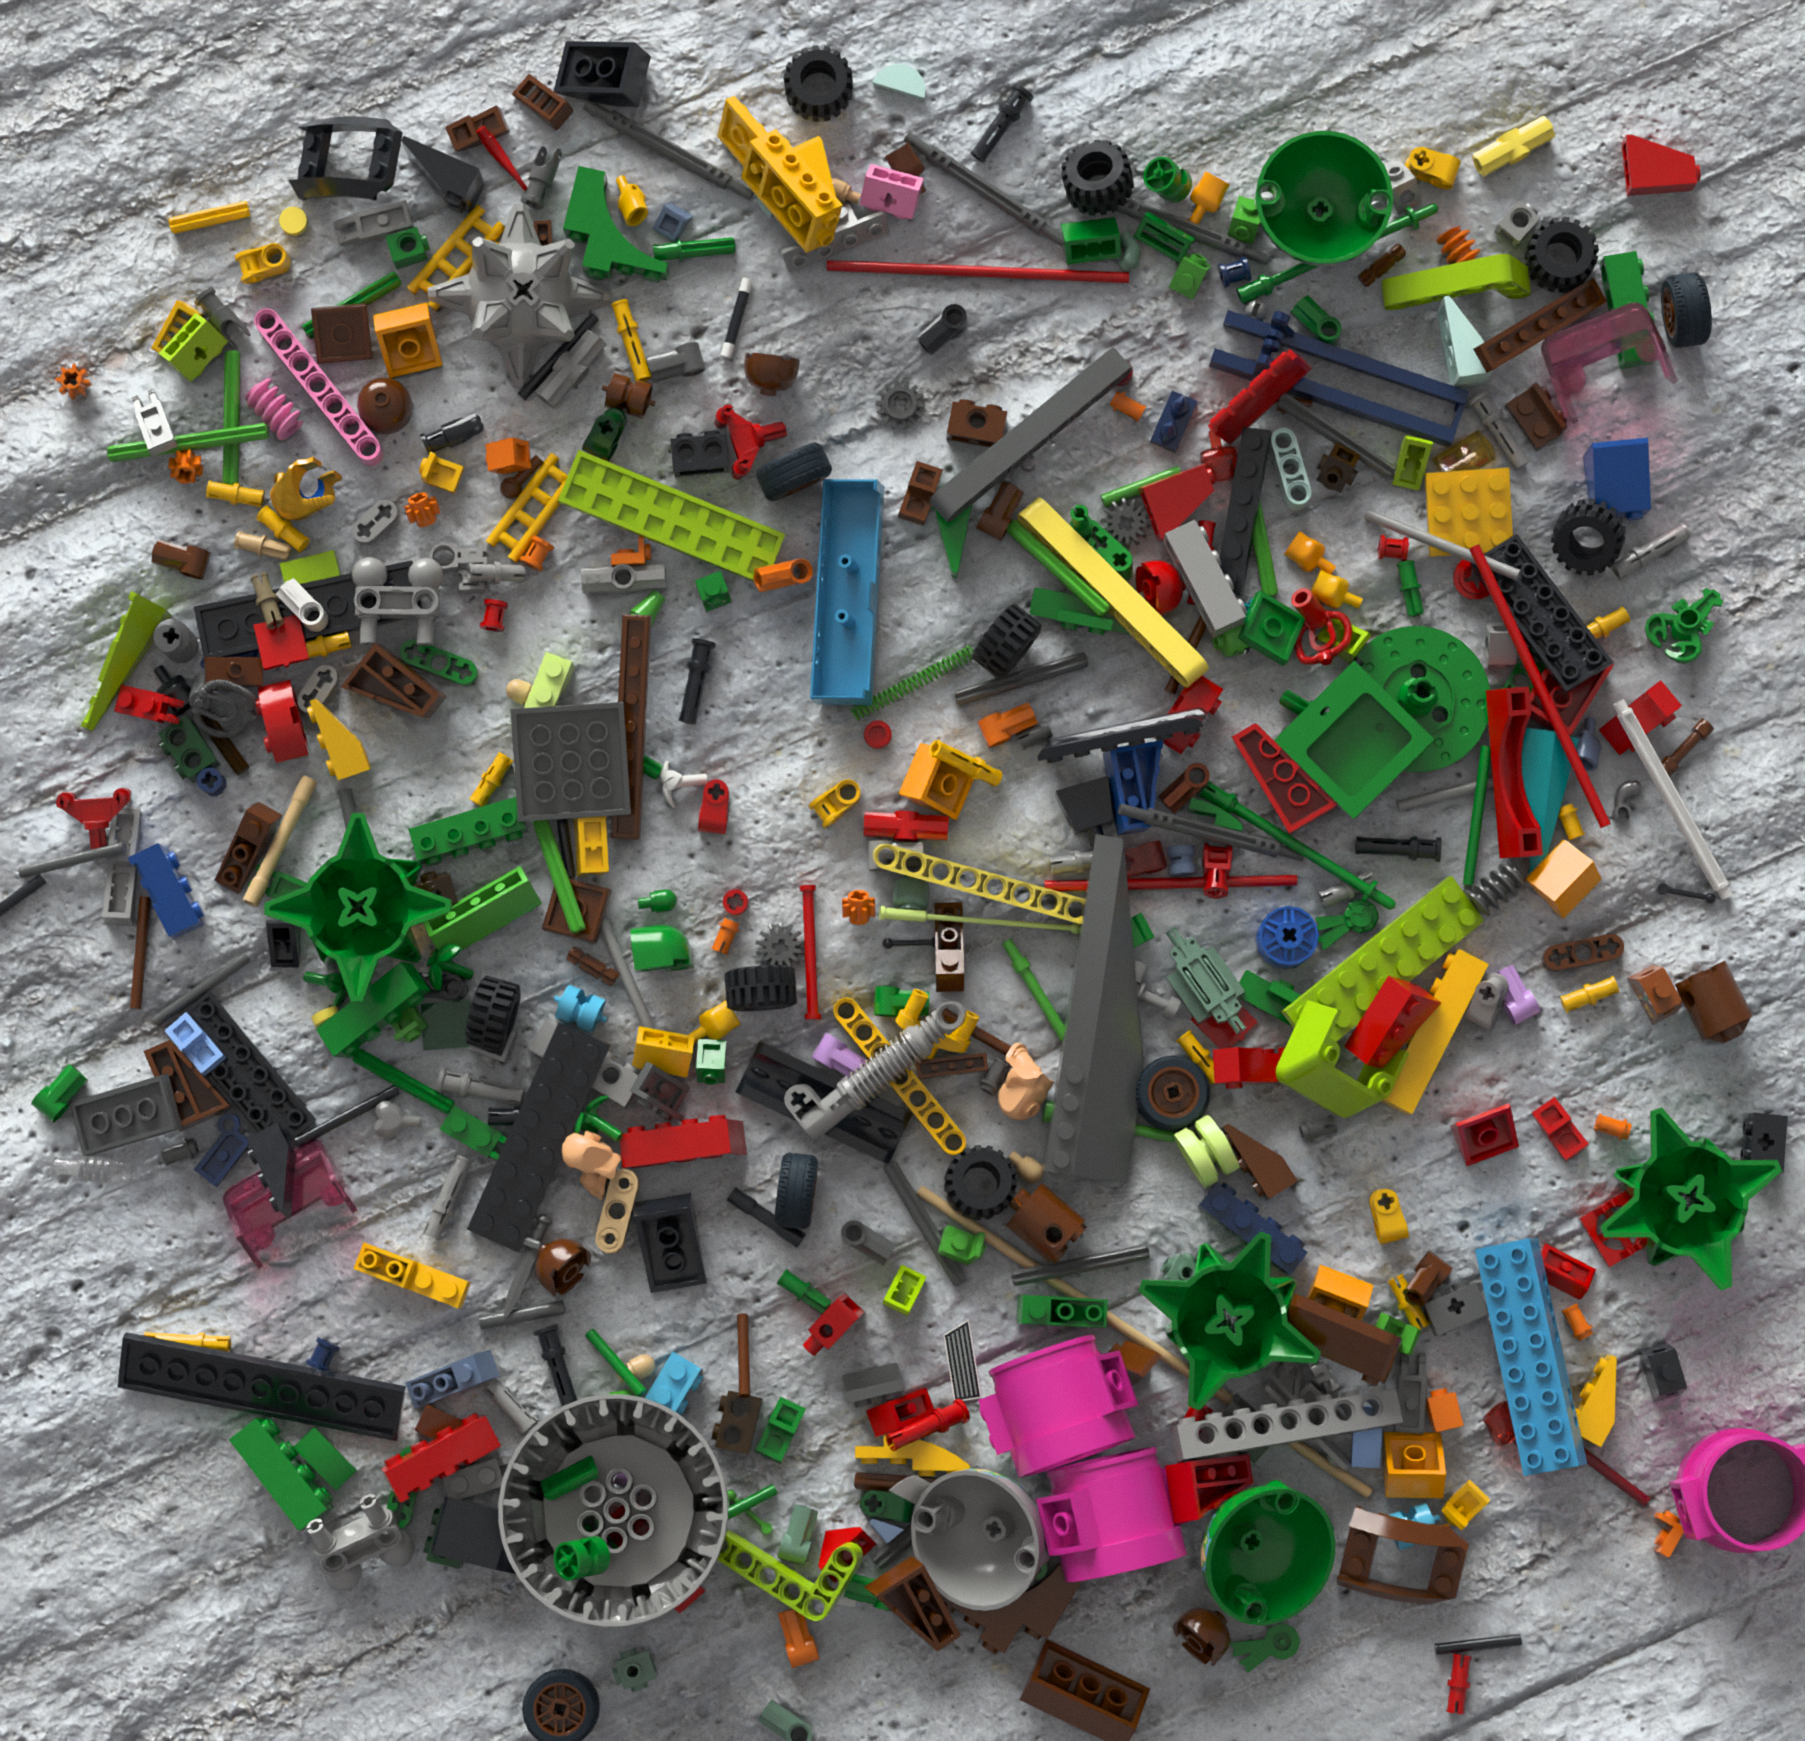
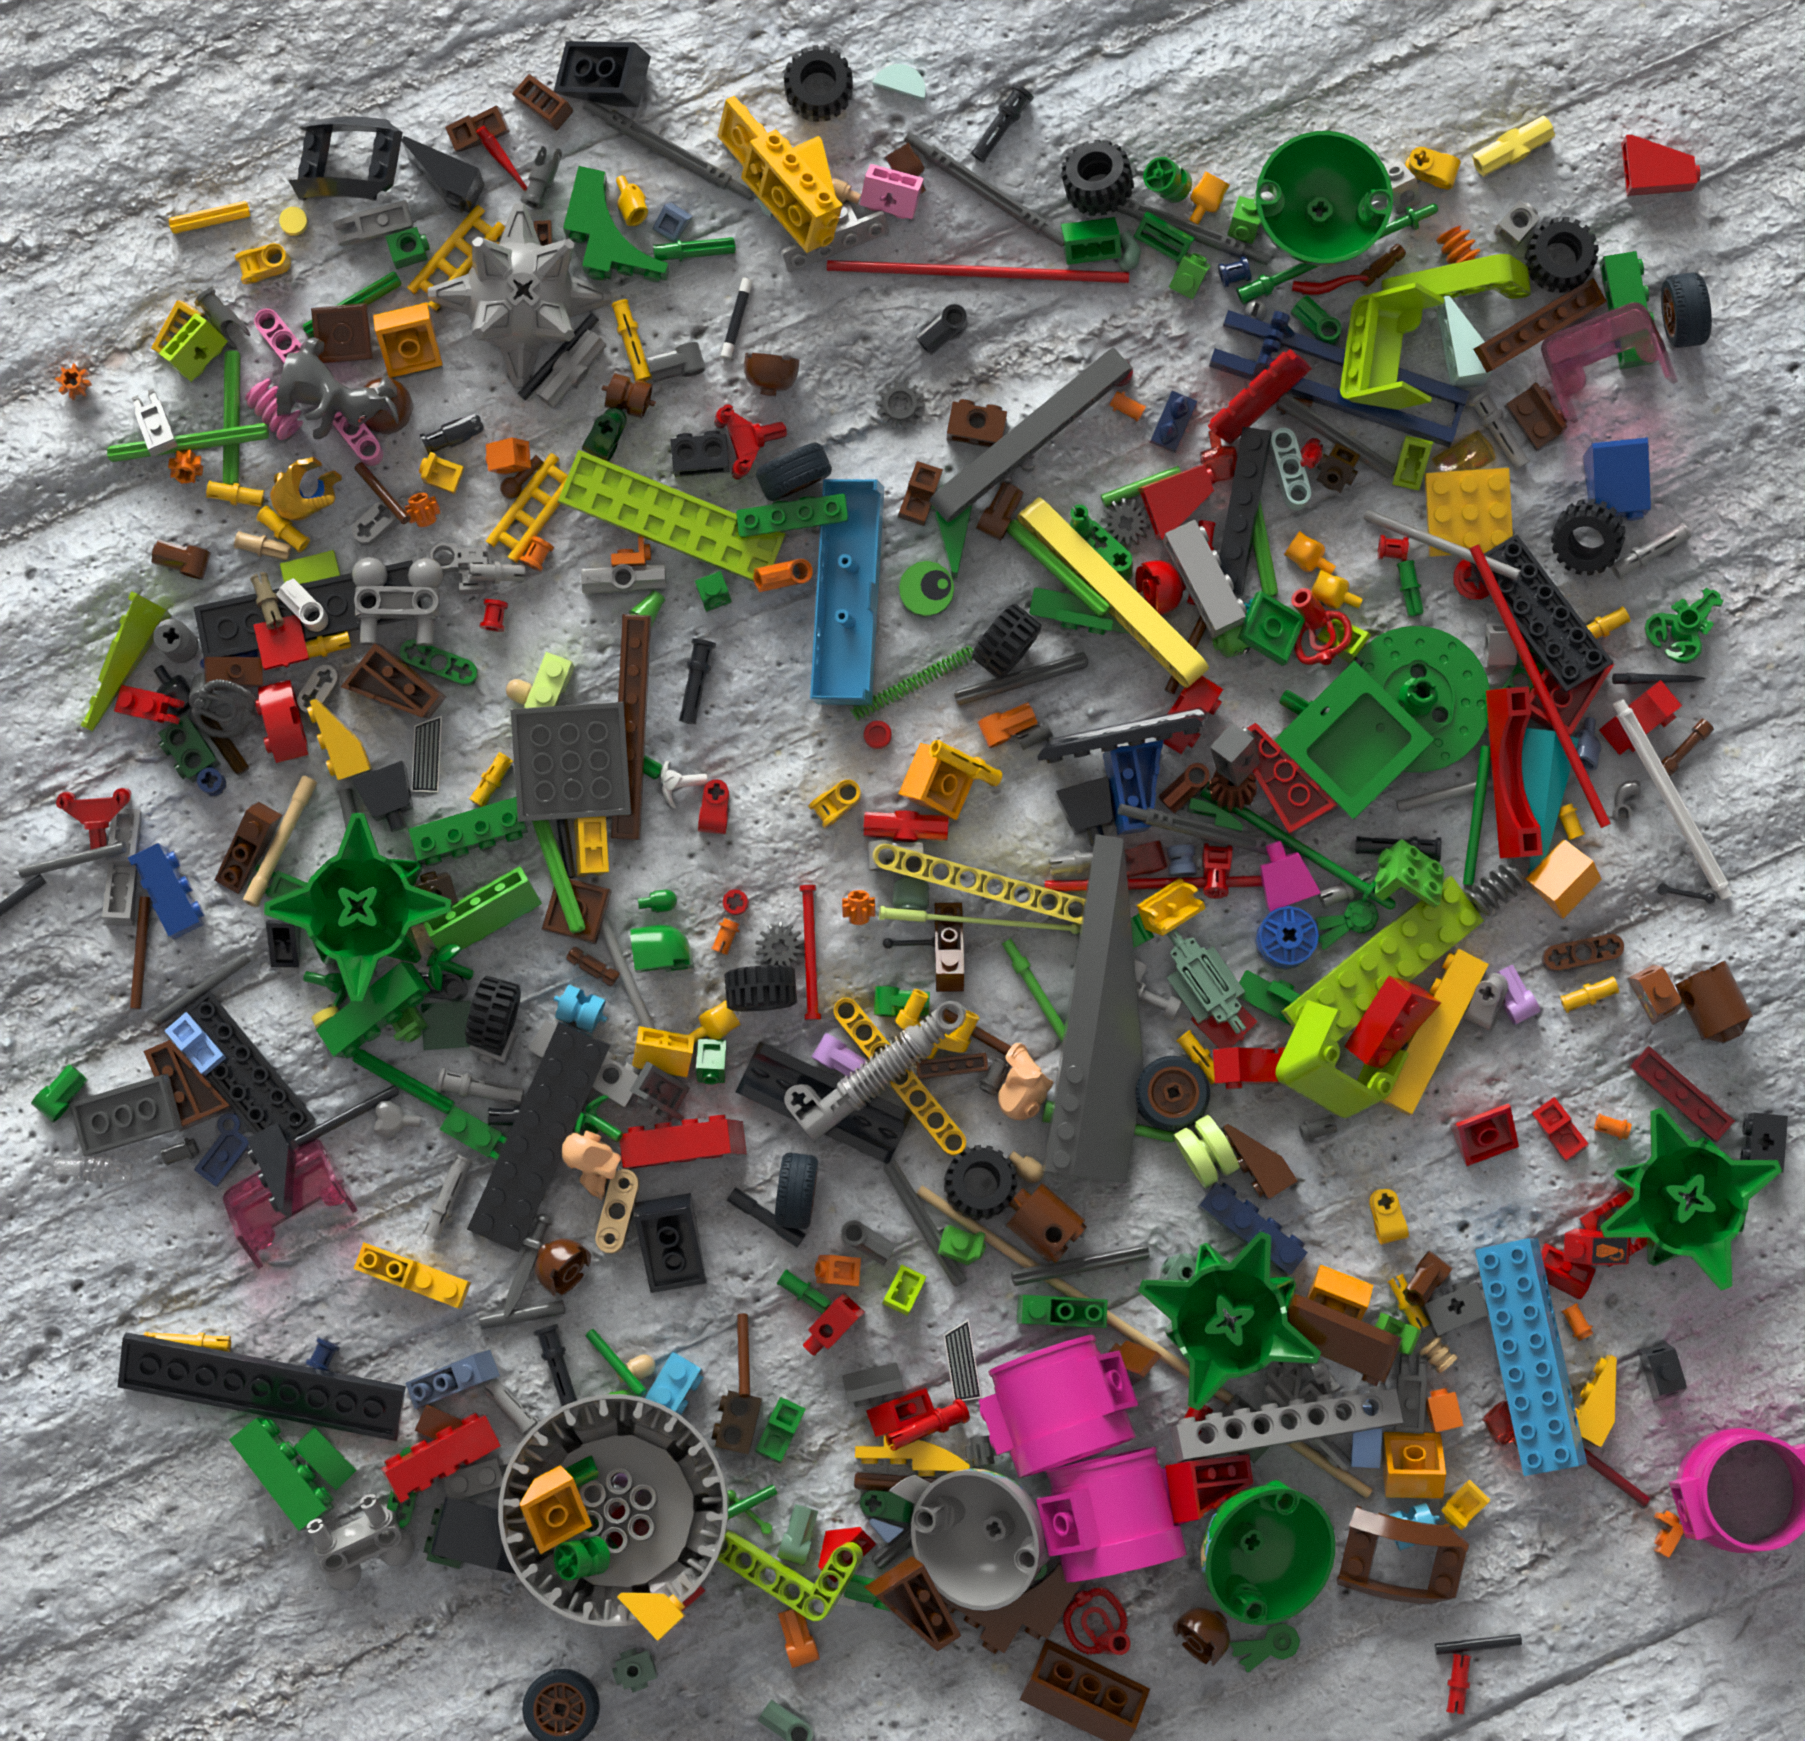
none -> dark grey animal [276,337,399,439]
none -> black torso [352,761,413,832]
none -> reddish brown bar [354,462,411,524]
none -> sticker [411,716,442,793]
none -> light orange slope [519,1465,592,1554]
none -> yellow slope [617,1593,686,1641]
none -> green bracket [736,494,849,538]
none -> orange bracket [814,1255,861,1286]
none -> bright green tile [899,561,954,617]
none -> dark grey gear [965,1435,1000,1467]
none -> red piece [1063,1587,1131,1655]
none -> yellow hinge [1137,878,1206,936]
none -> copper gear [1209,770,1257,812]
none -> dark grey brick [1210,723,1260,787]
none -> dark pink torso [1259,841,1321,912]
none -> red animal [1292,275,1369,295]
none -> red axle [1300,438,1323,469]
none -> lime windscreen [1340,282,1445,410]
none -> bright green bracket [1375,839,1444,908]
none -> tan bush [1419,1335,1457,1373]
none -> slope [1563,1228,1631,1265]
none -> black bar [1612,672,1705,685]
none -> dark red plate [1629,1046,1735,1143]

